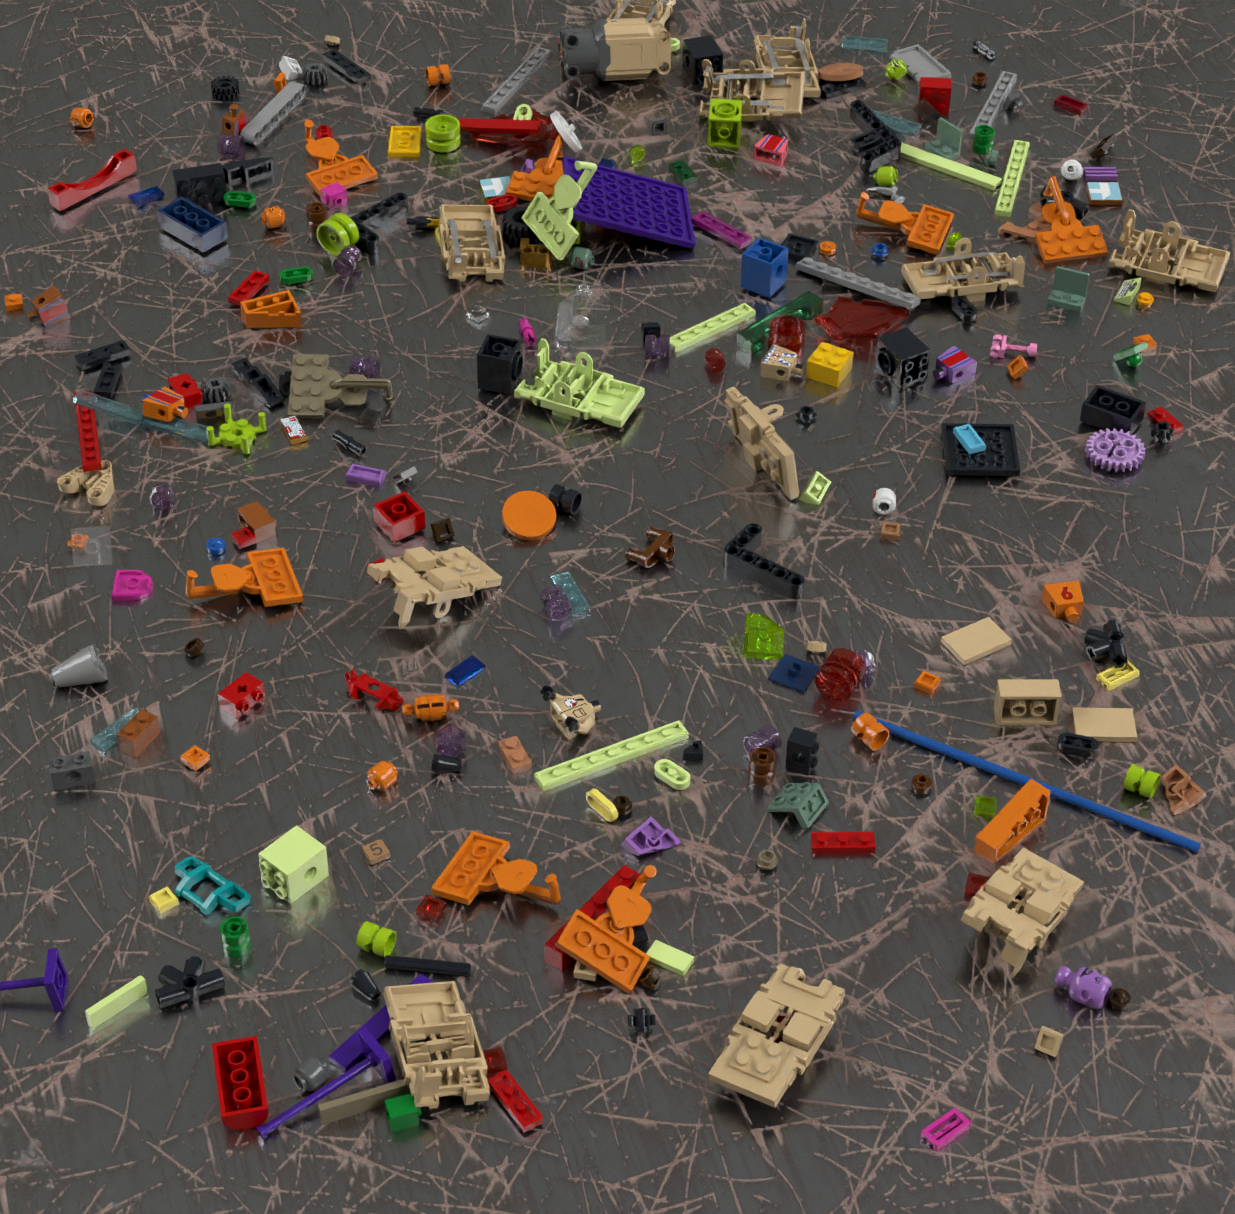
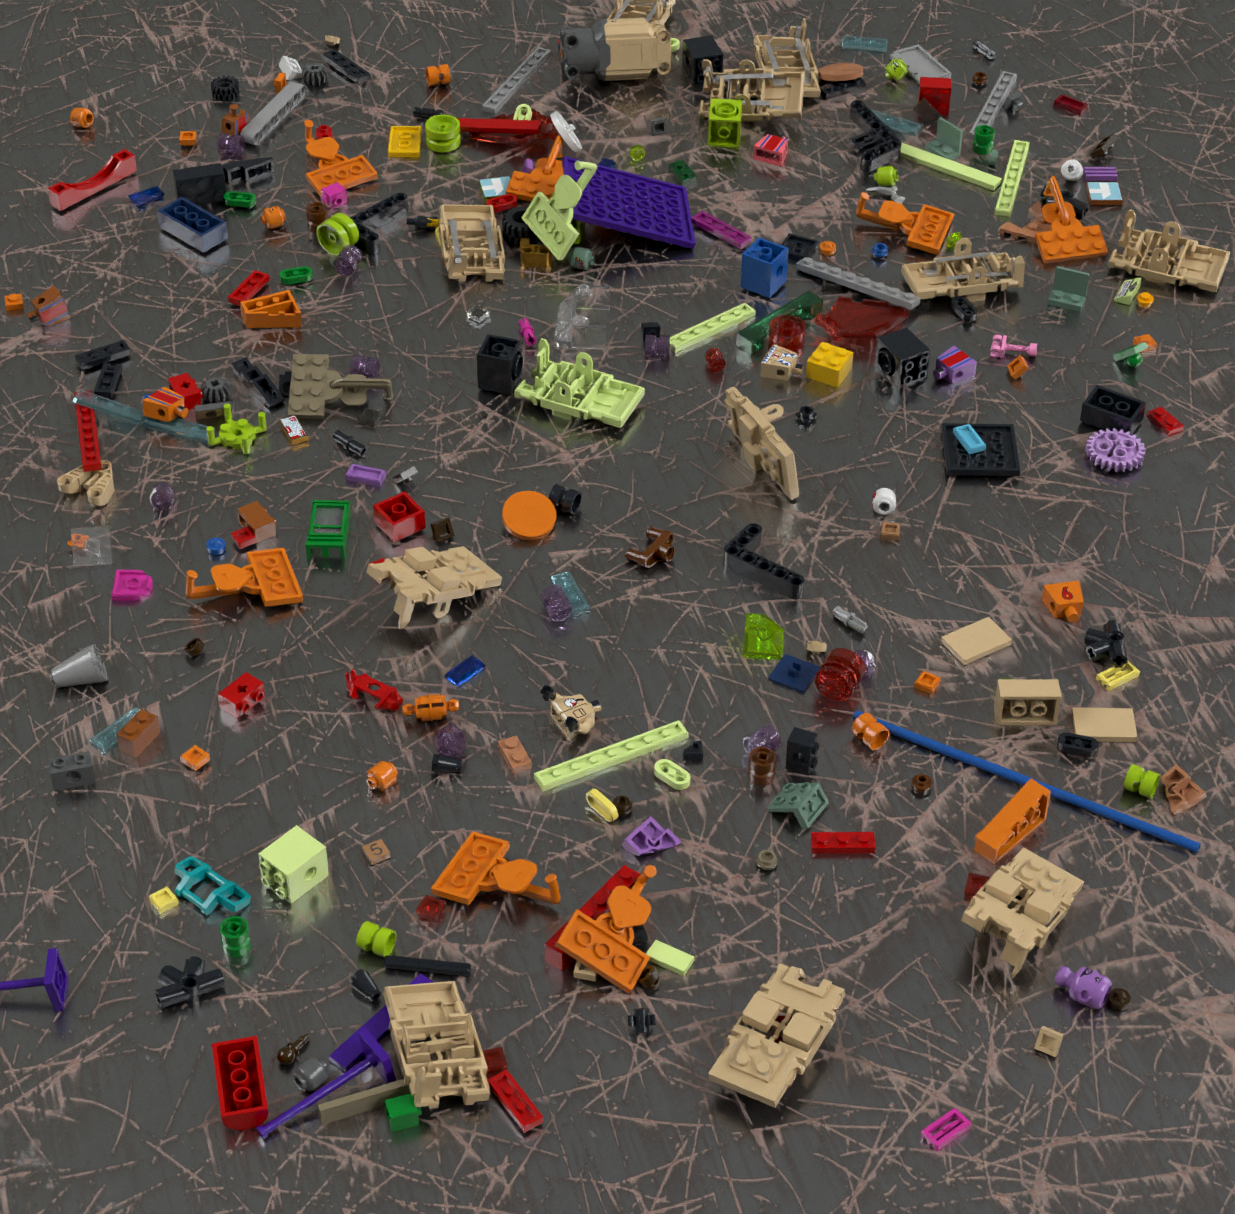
yellowish green tile [85,975,148,1030] -> none
yellowish green slope [798,471,831,505] -> none
clear neon green tile [974,795,997,818] -> none
black gear [1151,422,1174,444] -> none
none -> orange plate [179,131,197,146]
none -> dark brown bar [277,1034,310,1065]
none -> green door [306,500,351,560]
none -> light grey axle [832,606,868,633]

